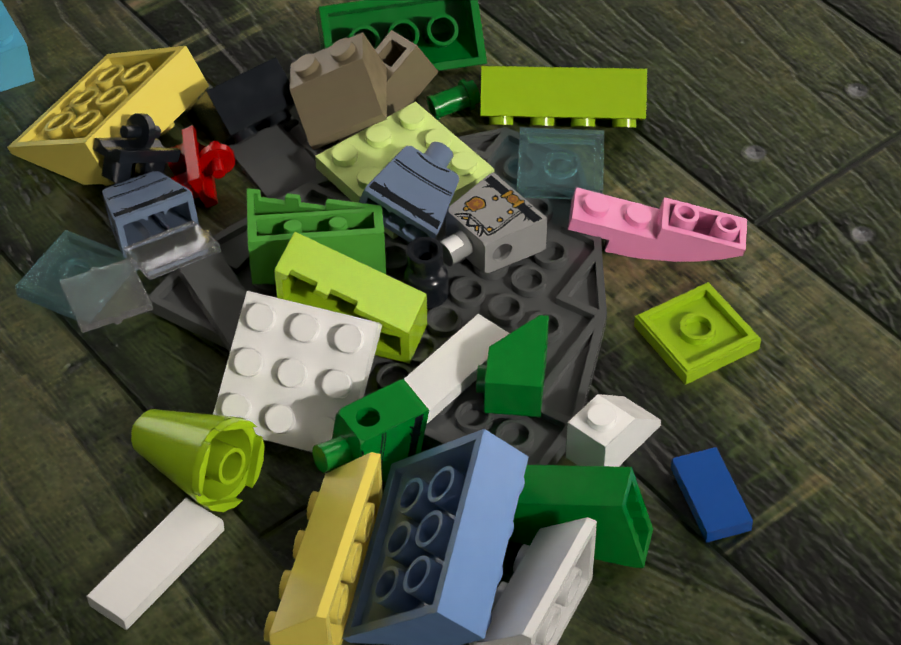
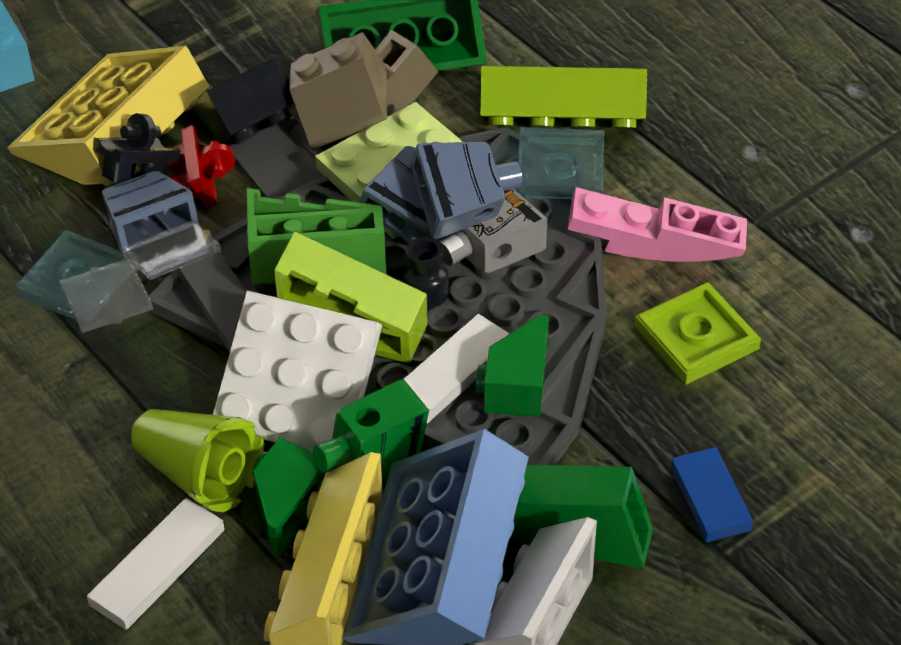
green pin [426,79,481,120] -> none
white slope [566,394,661,467] -> none
none -> green slope [252,437,330,557]
none -> sand blue torso [410,142,523,239]

